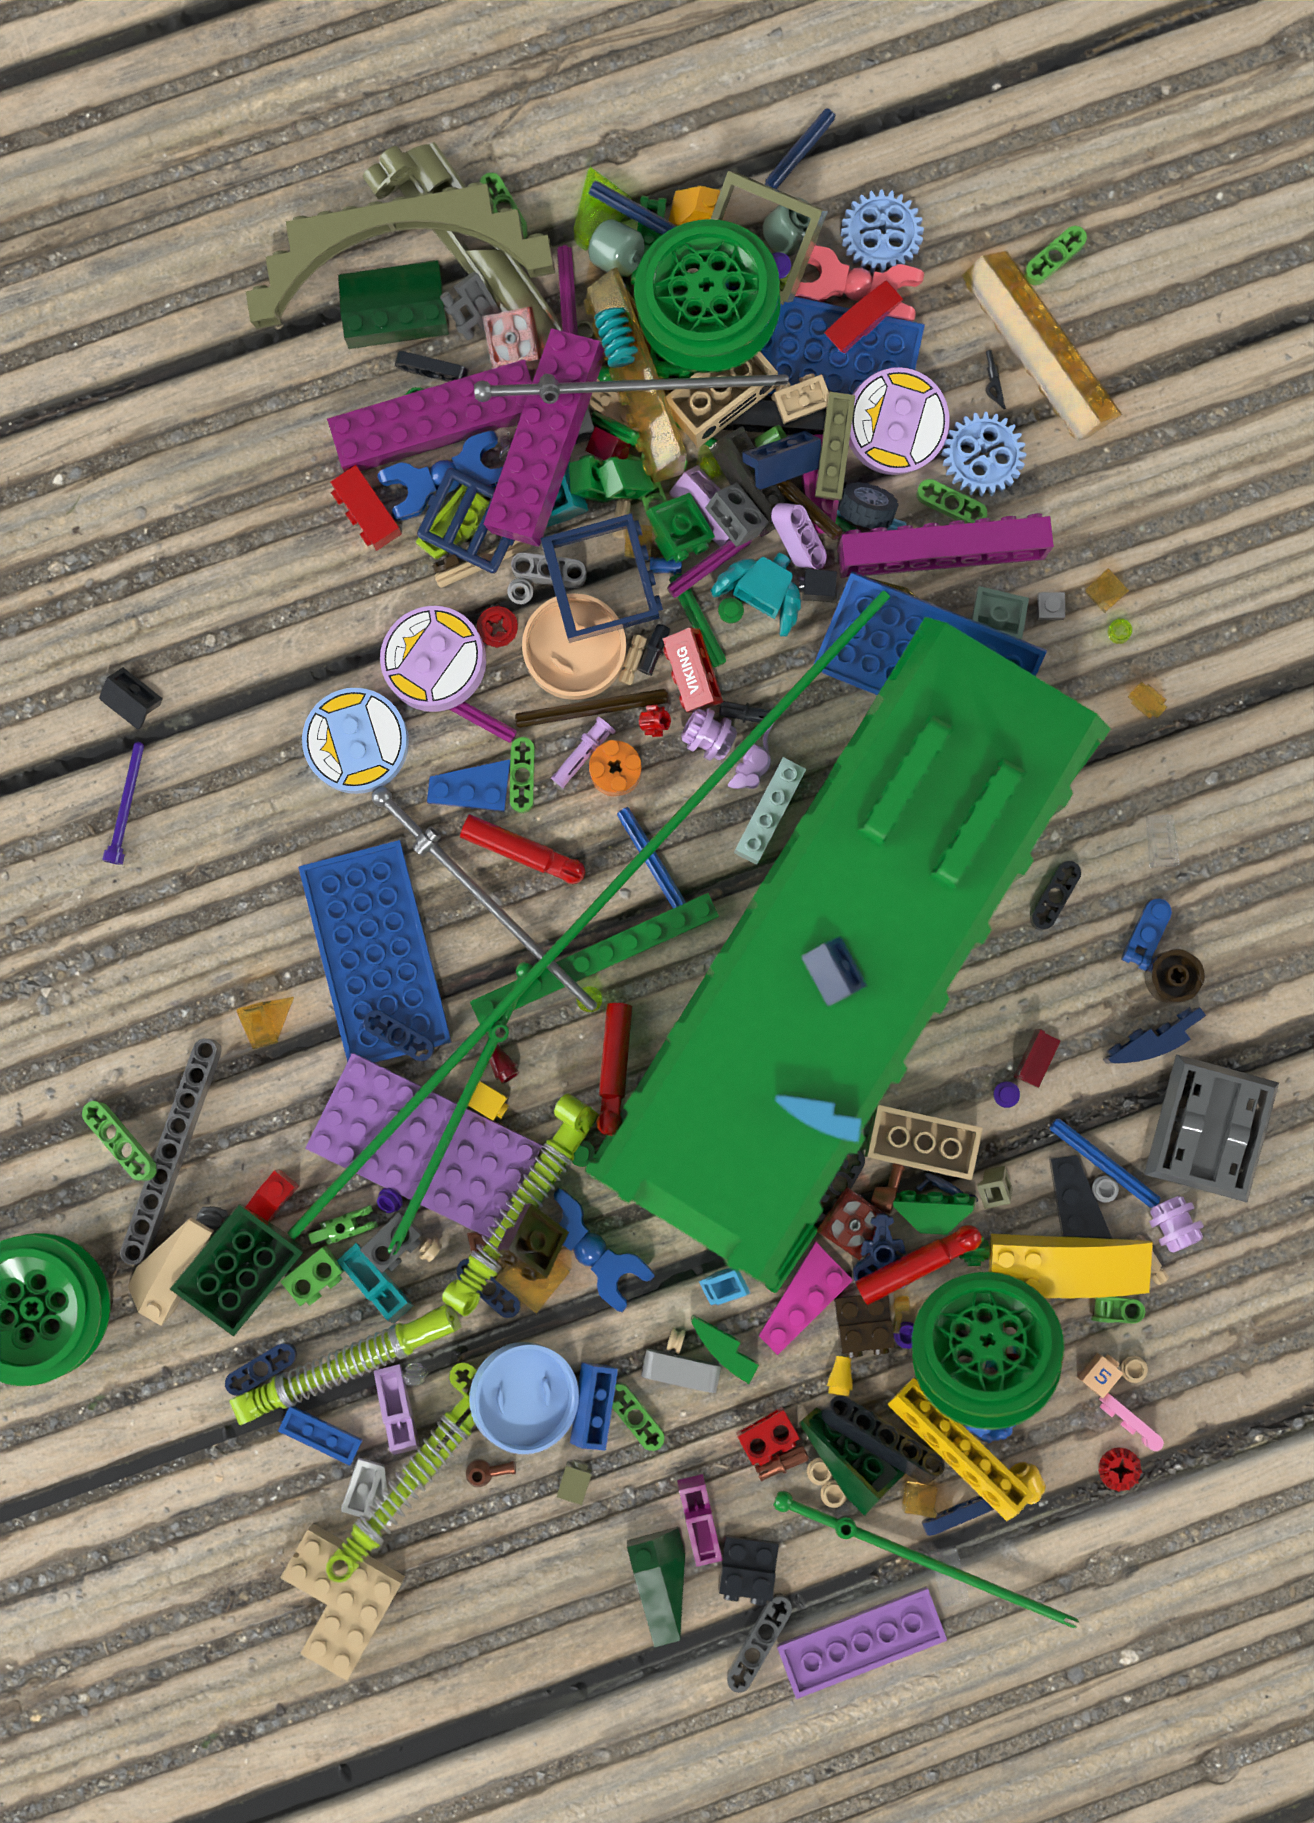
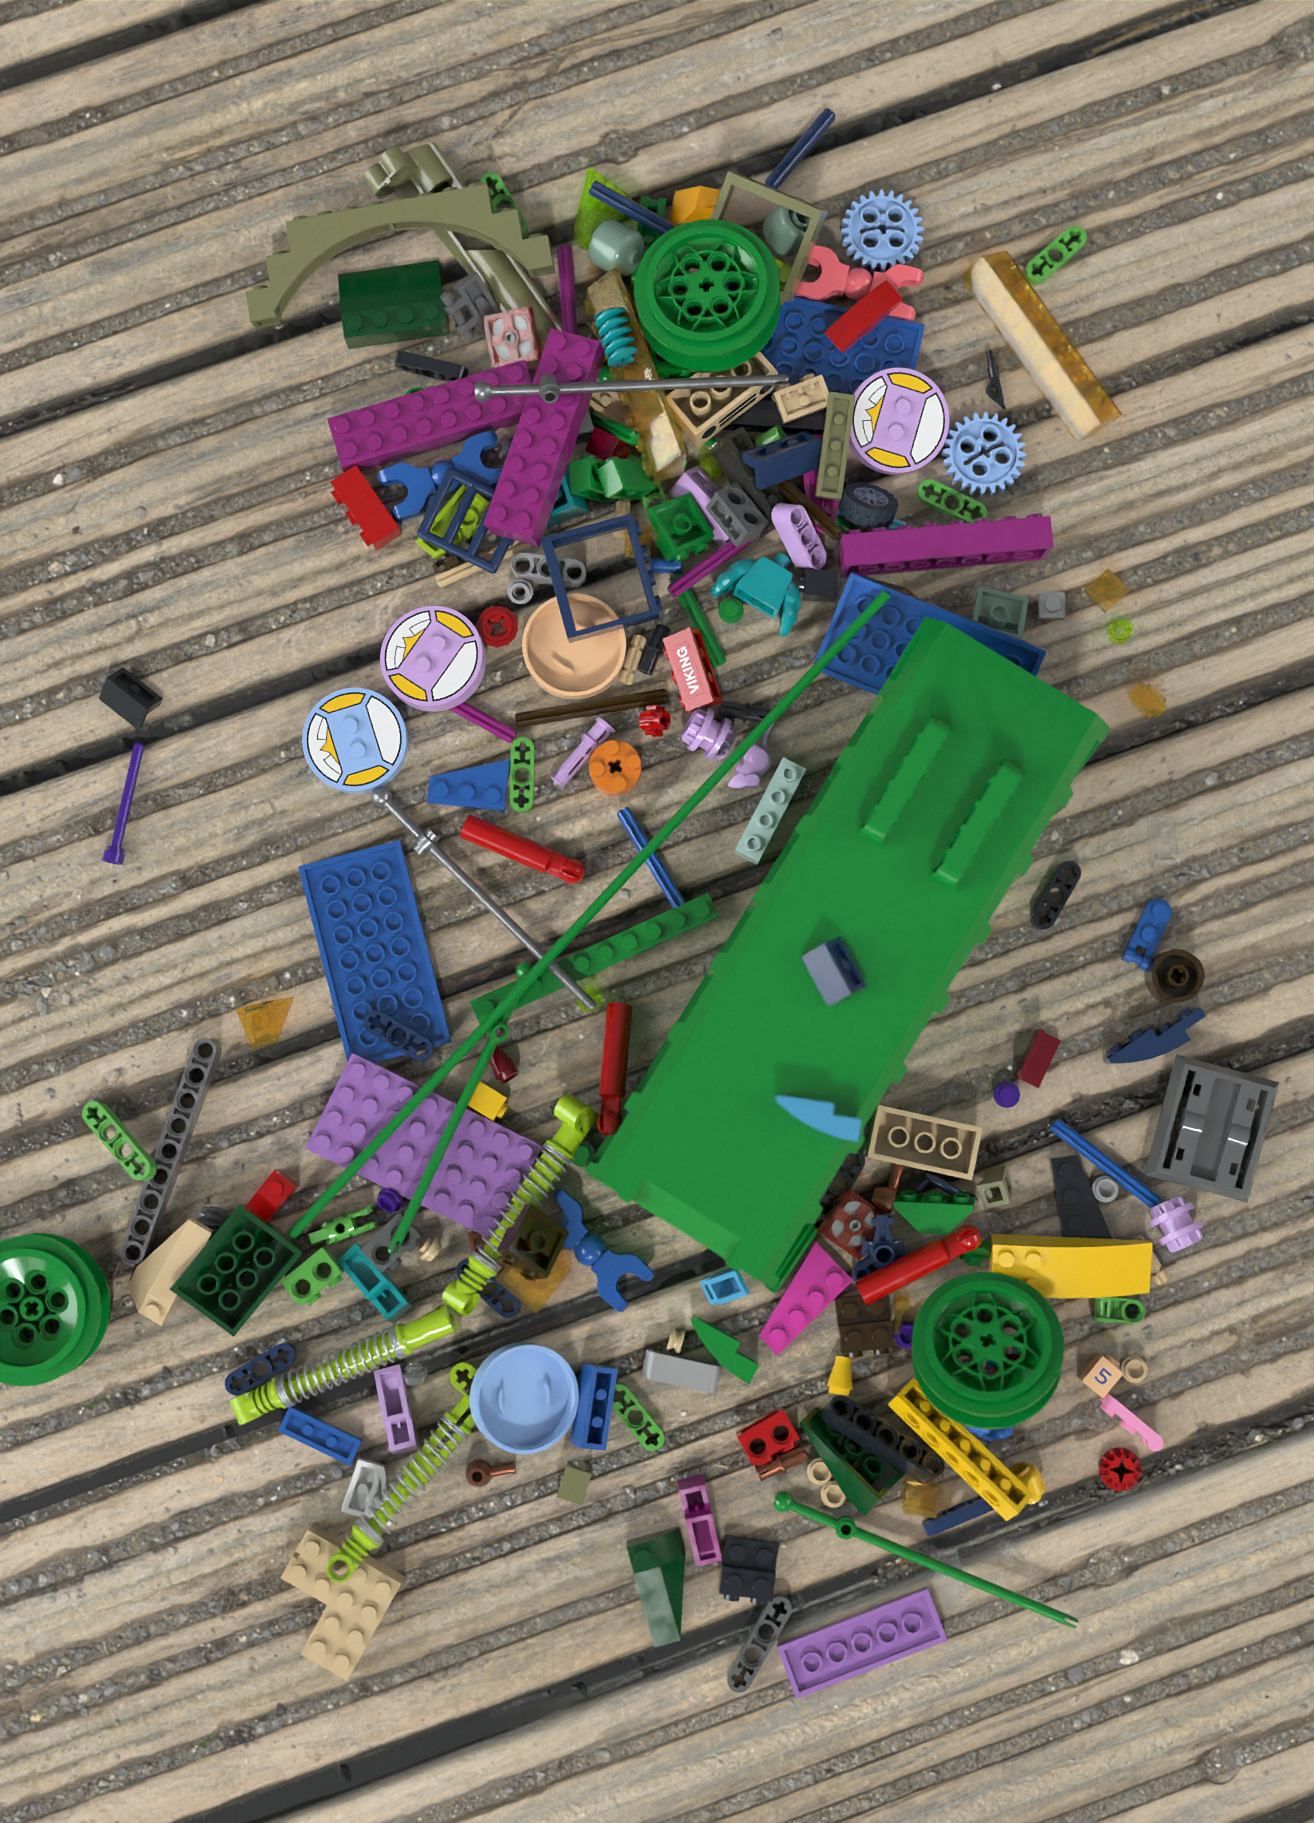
dark purple plate [772,252,791,279] -> none

